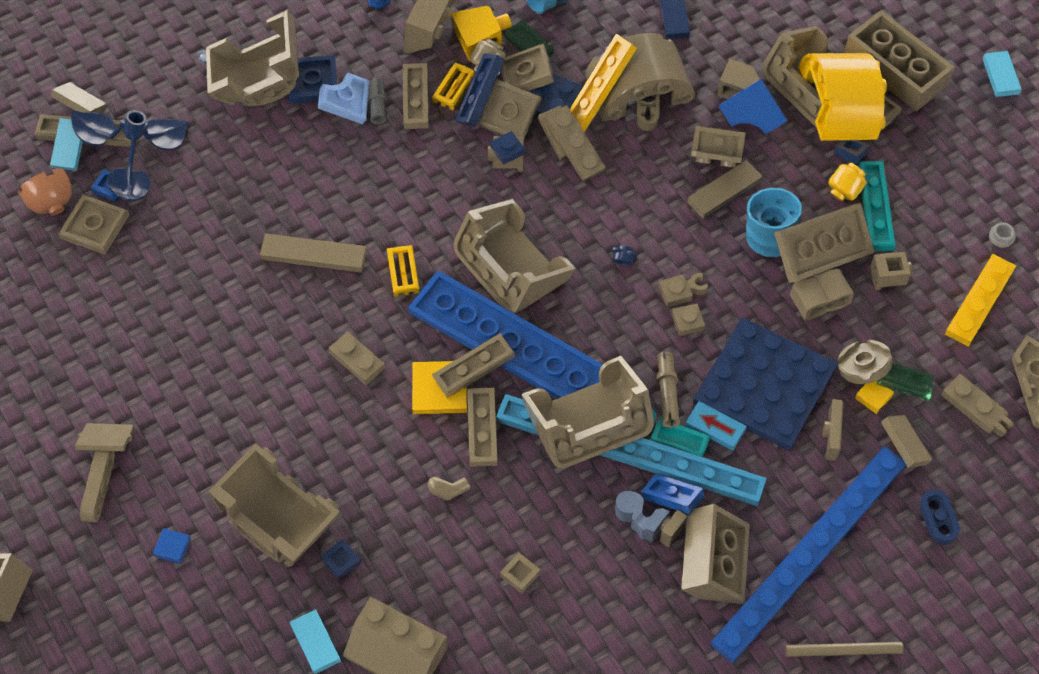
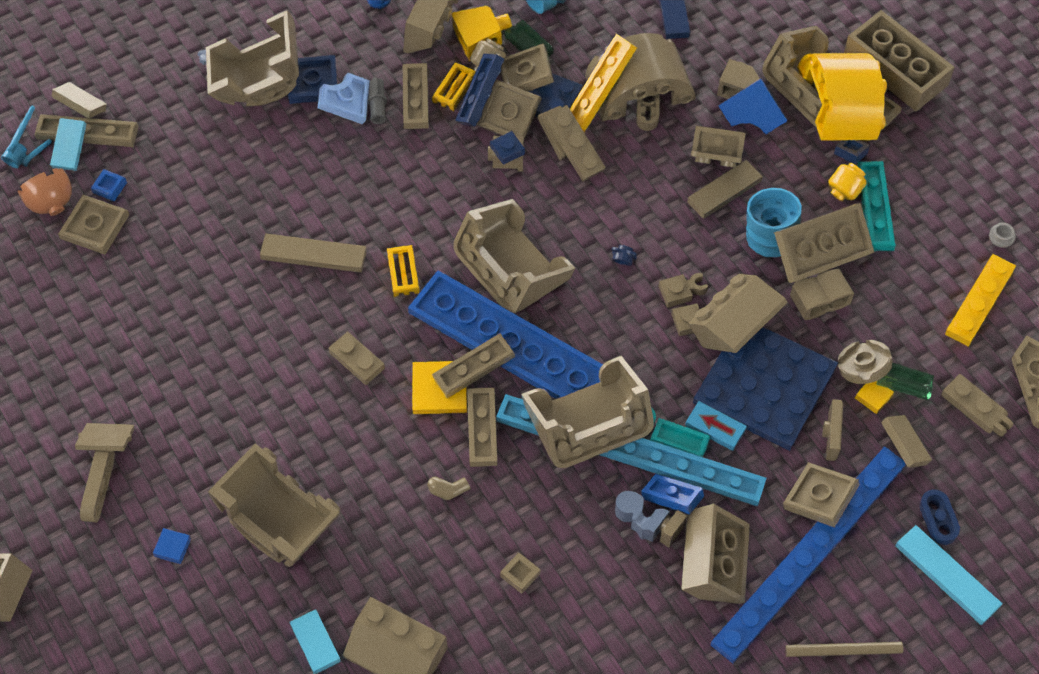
dark blue plant [71,110,189,201] -> none
dark blue plate [320,539,361,580] -> none
dark tan pin [657,352,680,428] -> none
dark tan brick [870,252,913,290] -> none
medium azure tile [983,51,1021,97] -> none
none -> dark azure plant [1,106,52,168]
none -> dark tan slope [688,274,787,353]
none -> dark tan tile [783,462,859,527]
none -> medium azure tile [895,525,1002,625]

